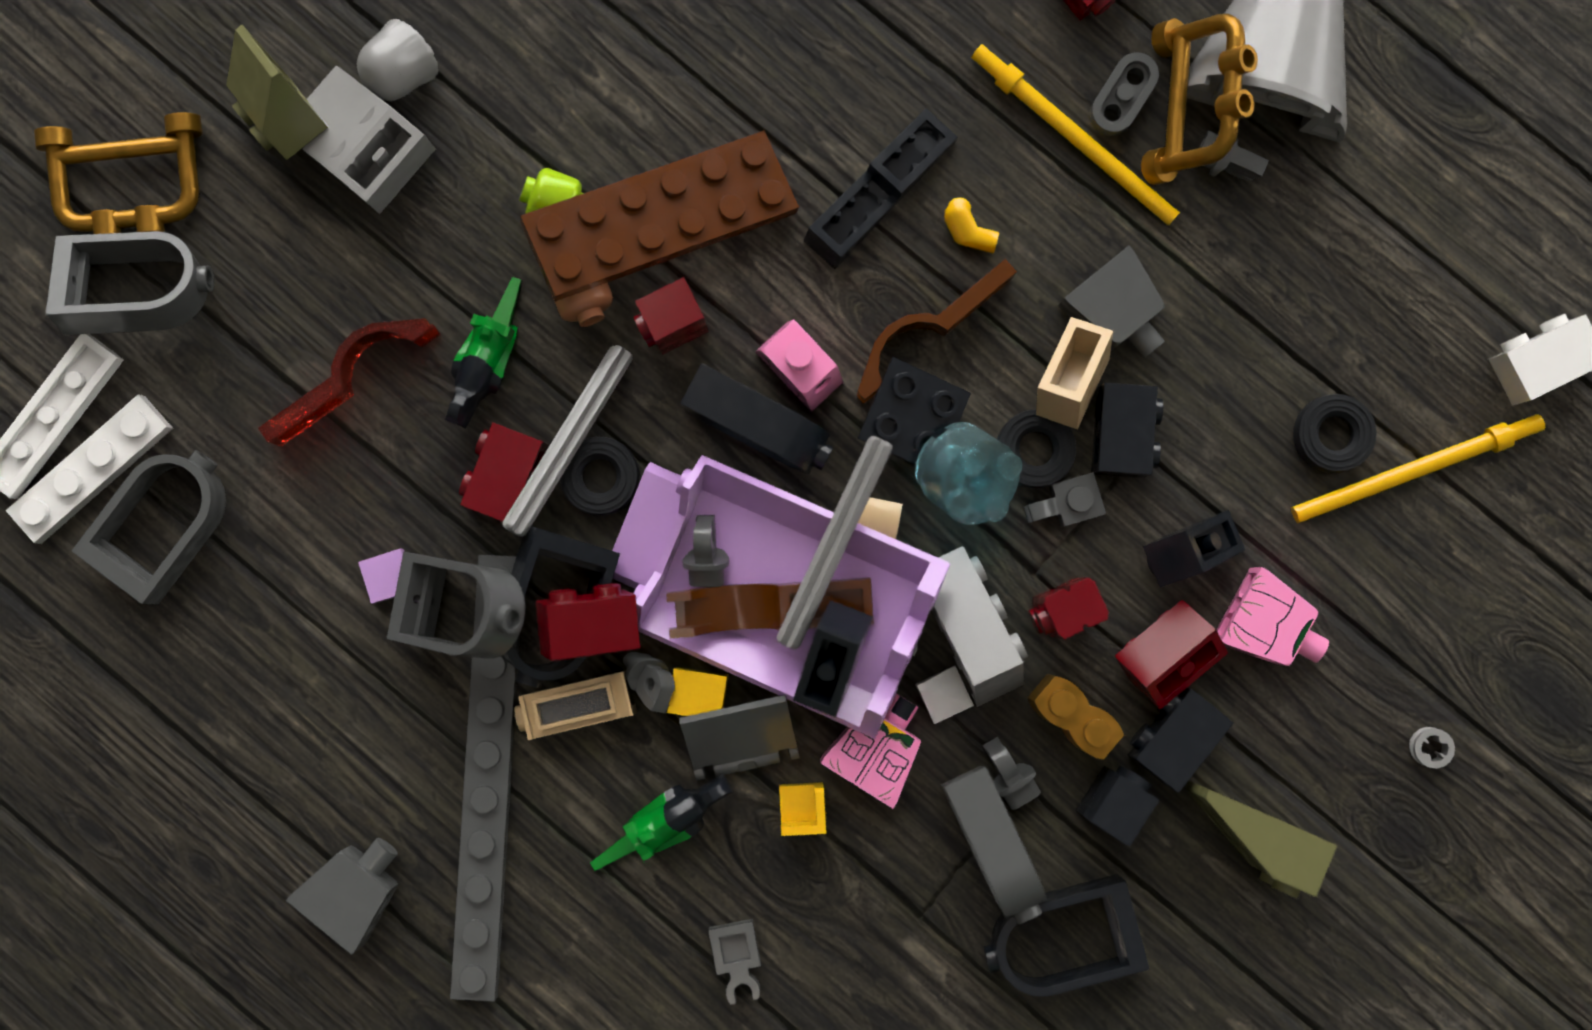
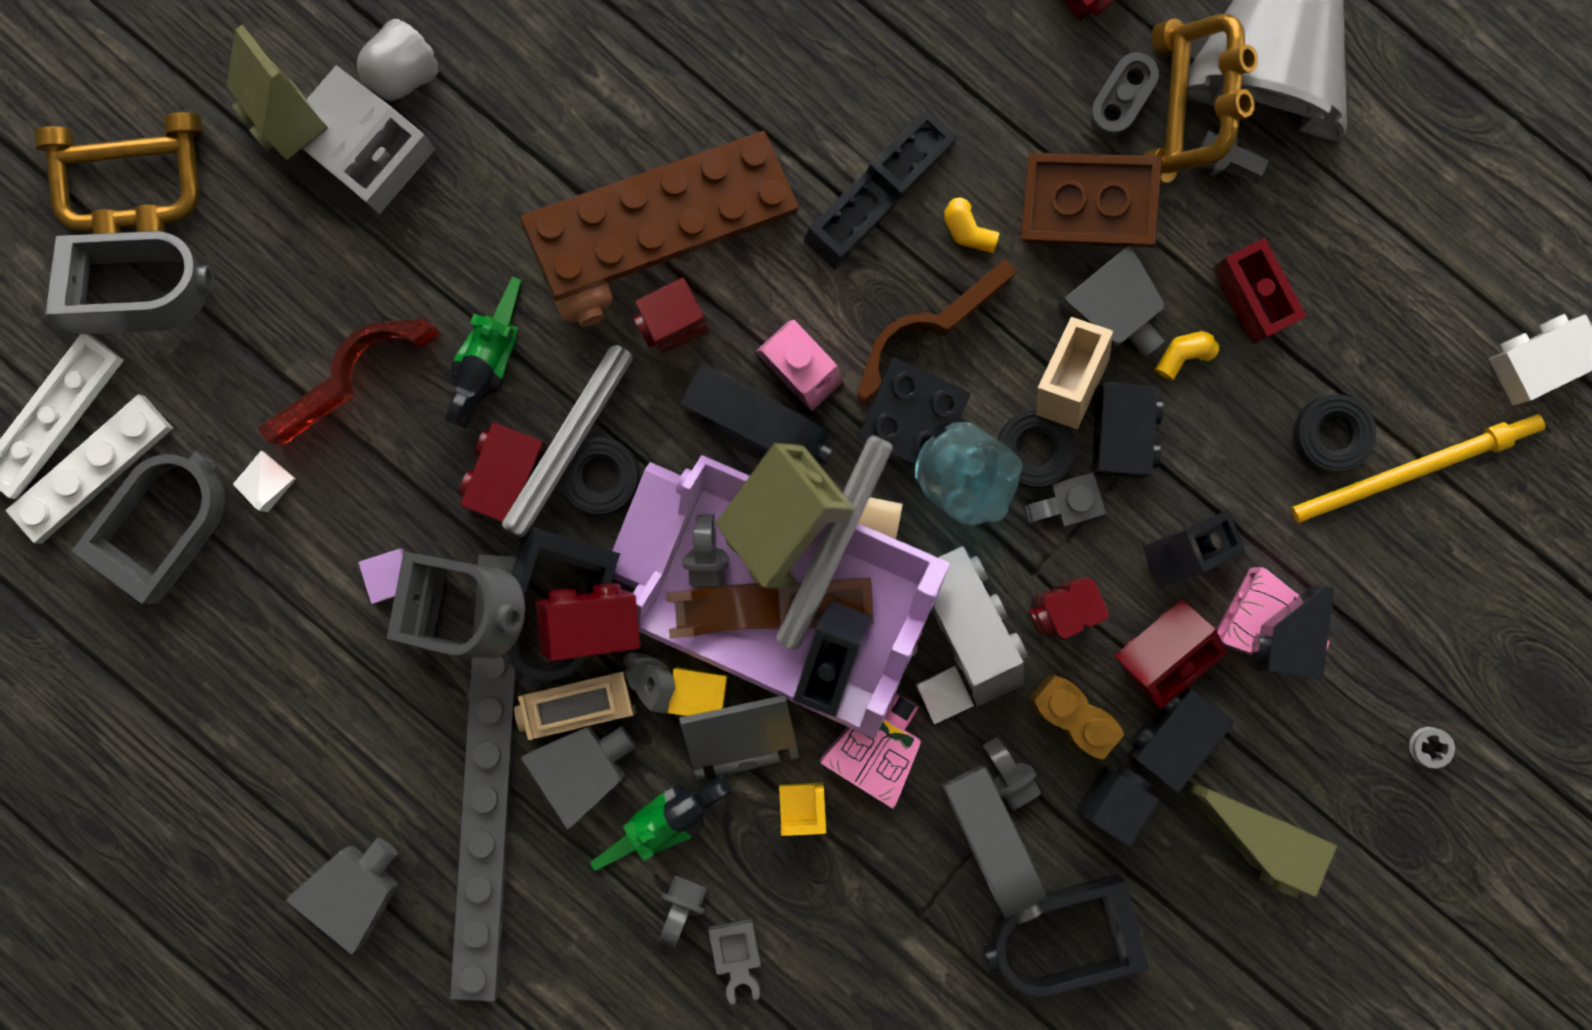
lime head [519,168,584,214] -> none
yellow bar [971,44,1180,226] -> none
none -> white slope [233,451,296,512]
none -> dark grey torso [521,725,636,829]
none -> dark grey piece [658,875,707,949]
none -> olive panel [715,443,855,588]
none -> reddish brown plate [1021,153,1163,248]
none -> yellow arm [1154,331,1219,381]
none -> dark red brick [1212,238,1307,345]
none -> black slope [1252,586,1334,679]

